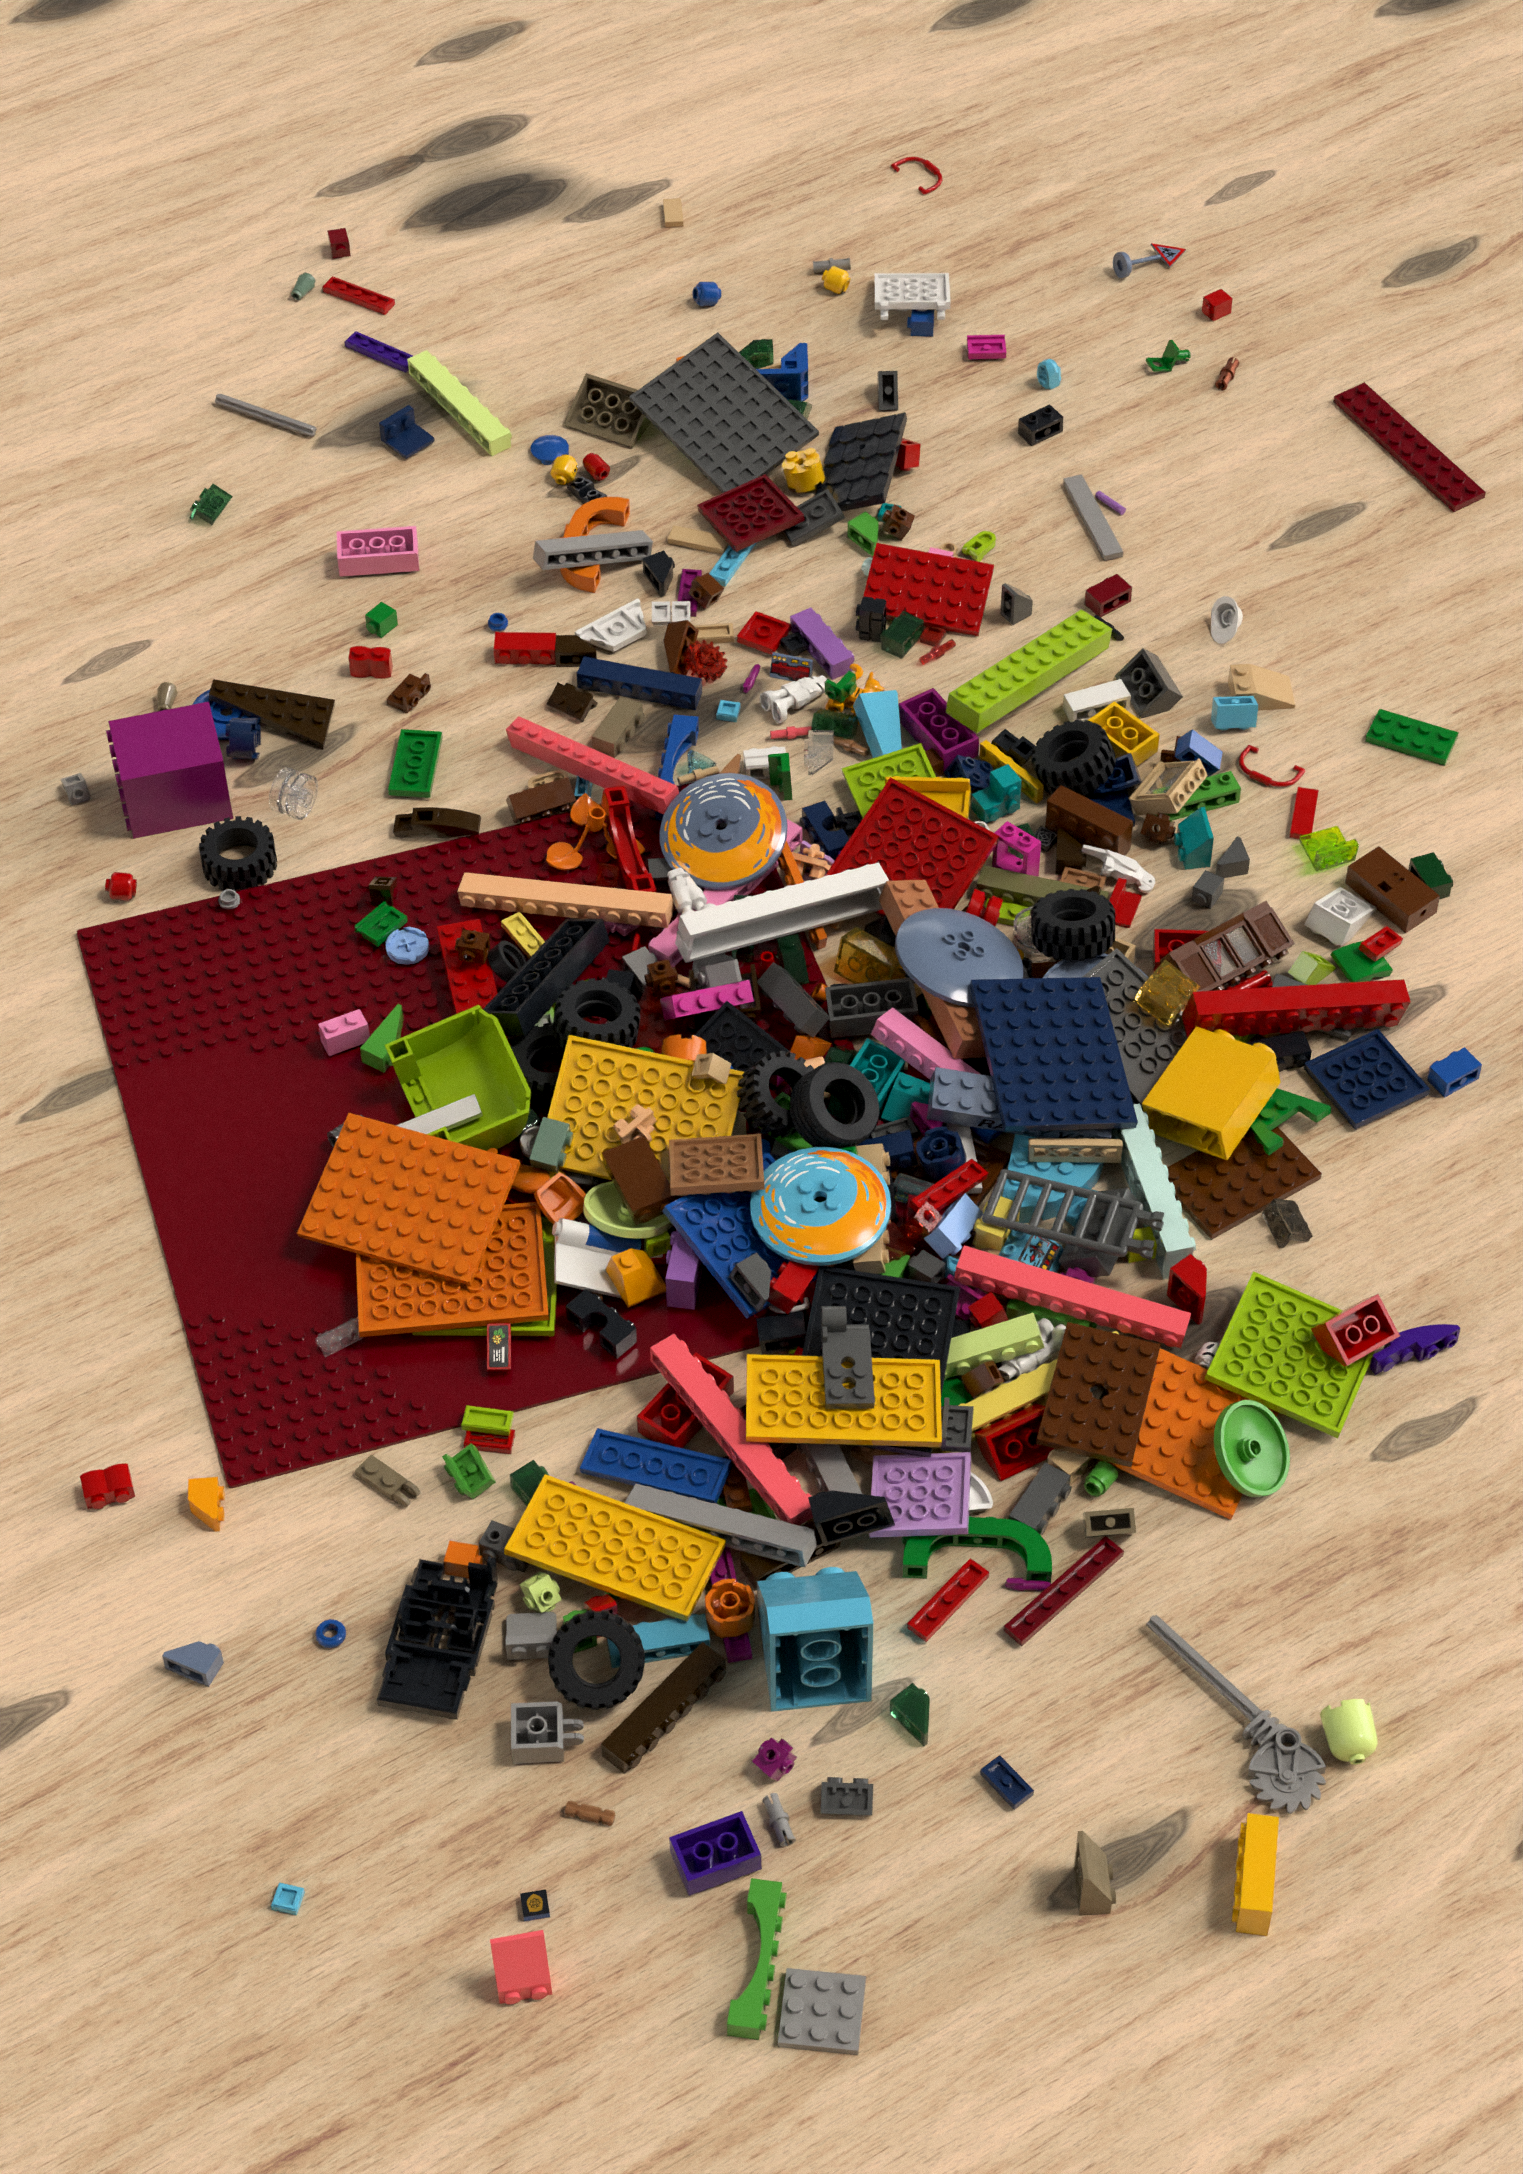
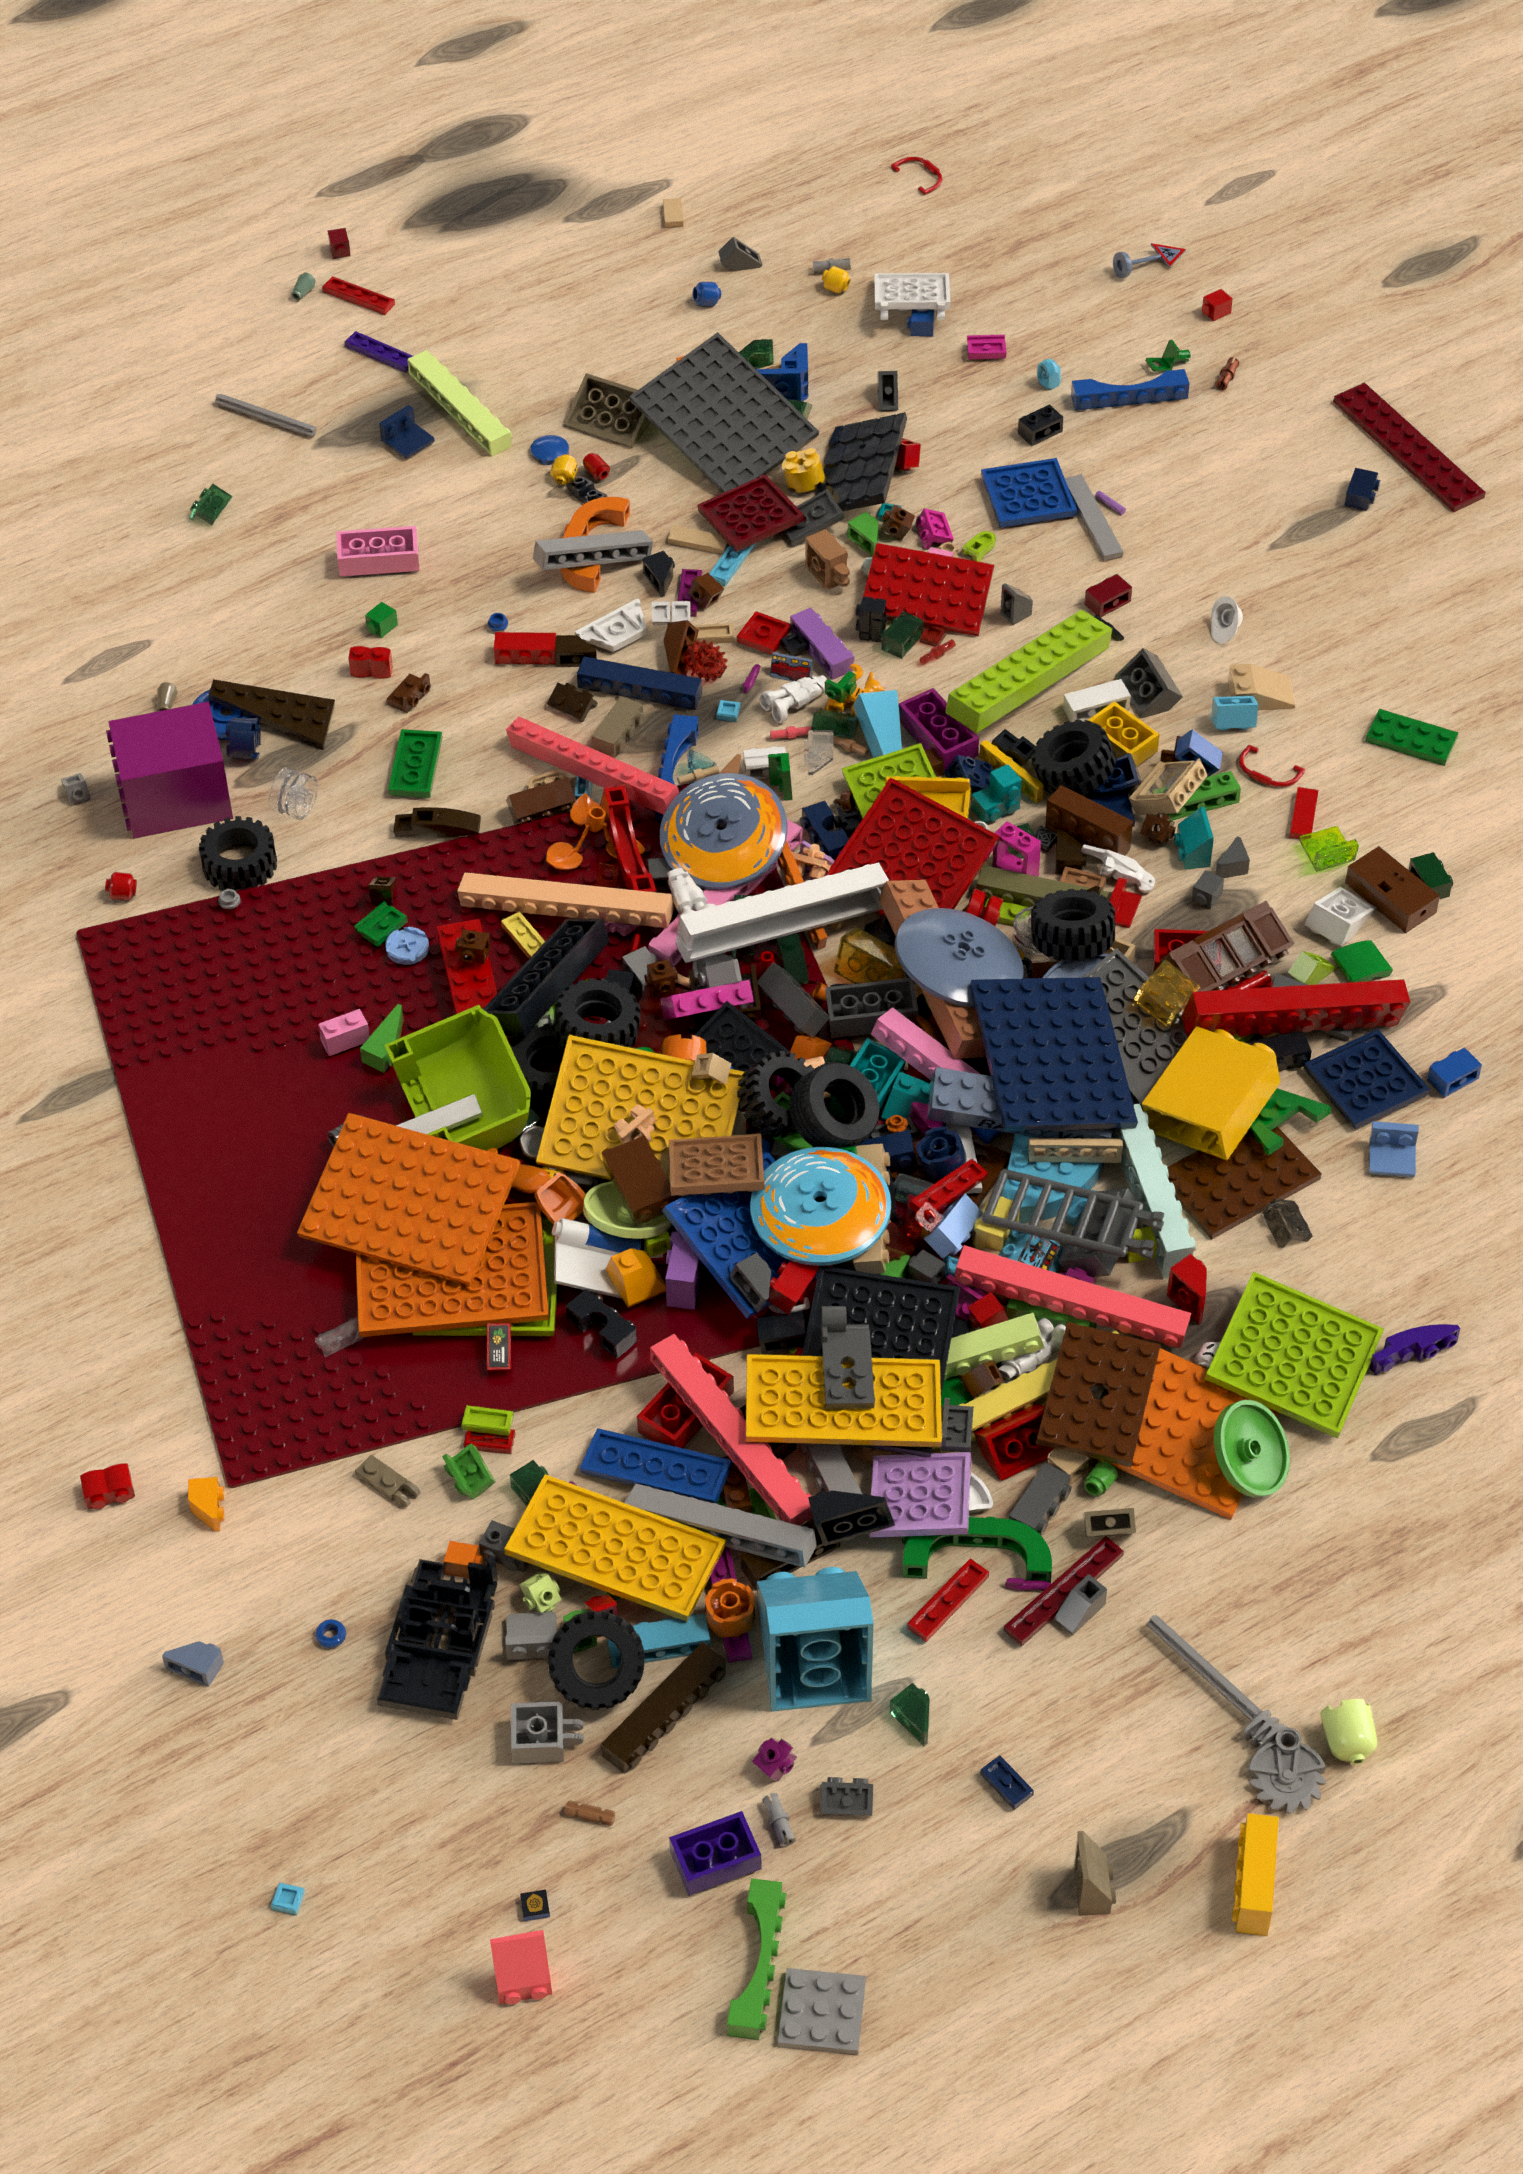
black tyre [487,941,527,983] -> none
sand green brick [530,1117,573,1173] -> none
red slope [1311,1294,1400,1367] -> none
red plate [1358,926,1403,962] -> none
none -> dark grey slope [718,237,763,271]
none -> medium nougat hinge [805,529,850,589]
none -> reddish brown tile [833,790,855,812]
none -> orange plate [885,1115,908,1134]
none -> dark pink bracket [915,508,954,549]
none -> blue plate [981,458,1077,528]
none -> dark grey slope [1054,1574,1107,1636]
none -> blue arch [1071,369,1190,411]
none -> dark blue brick [1345,468,1381,511]
none -> medium blue bracket [1369,1121,1419,1177]

